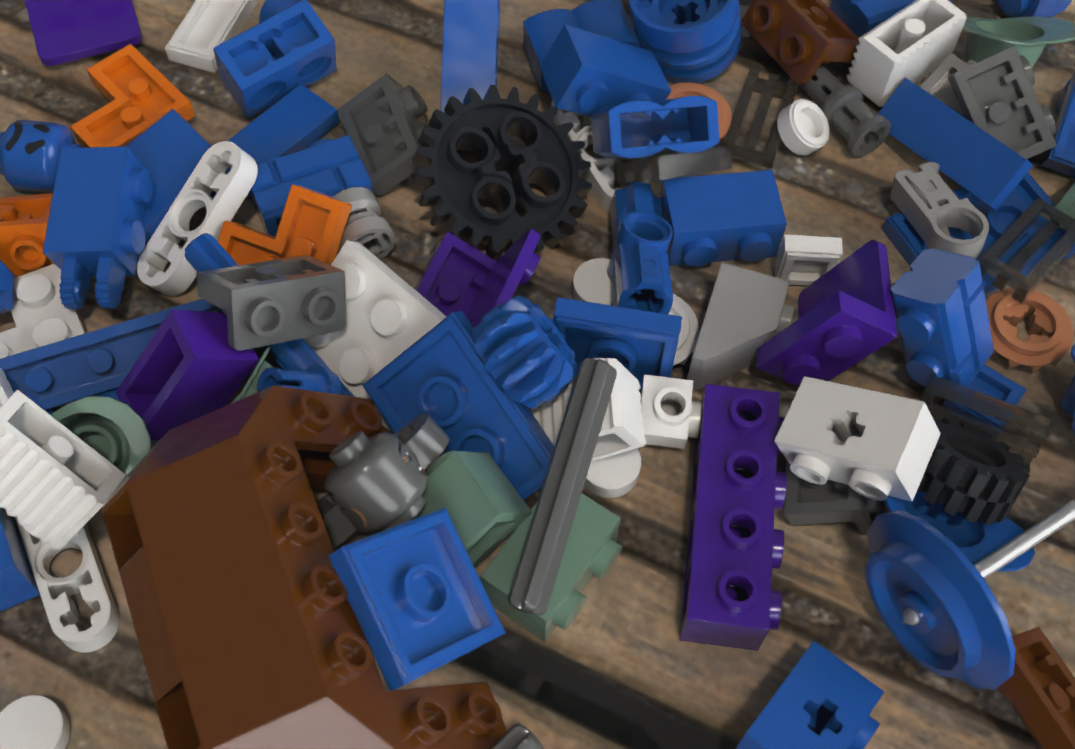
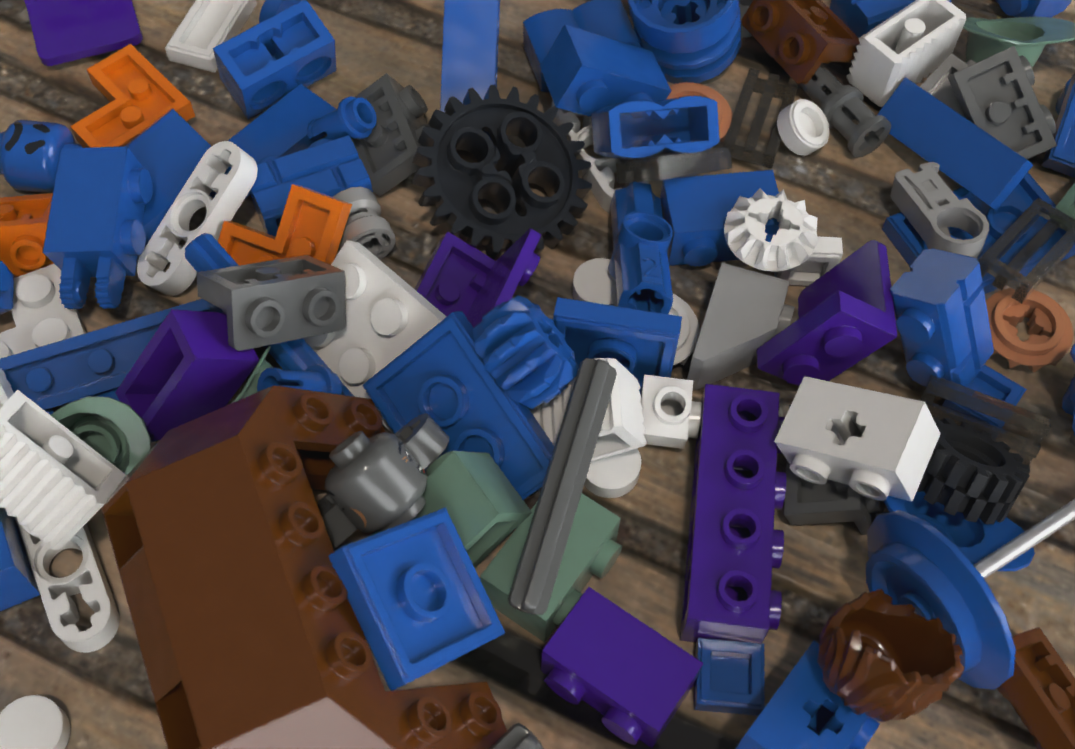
none -> blue pin [307,96,377,140]
none -> dark purple brick [541,586,703,748]
none -> blue tile [694,638,765,716]
none -> white gear [724,188,819,272]
none -> reddish brown hair [817,589,965,722]

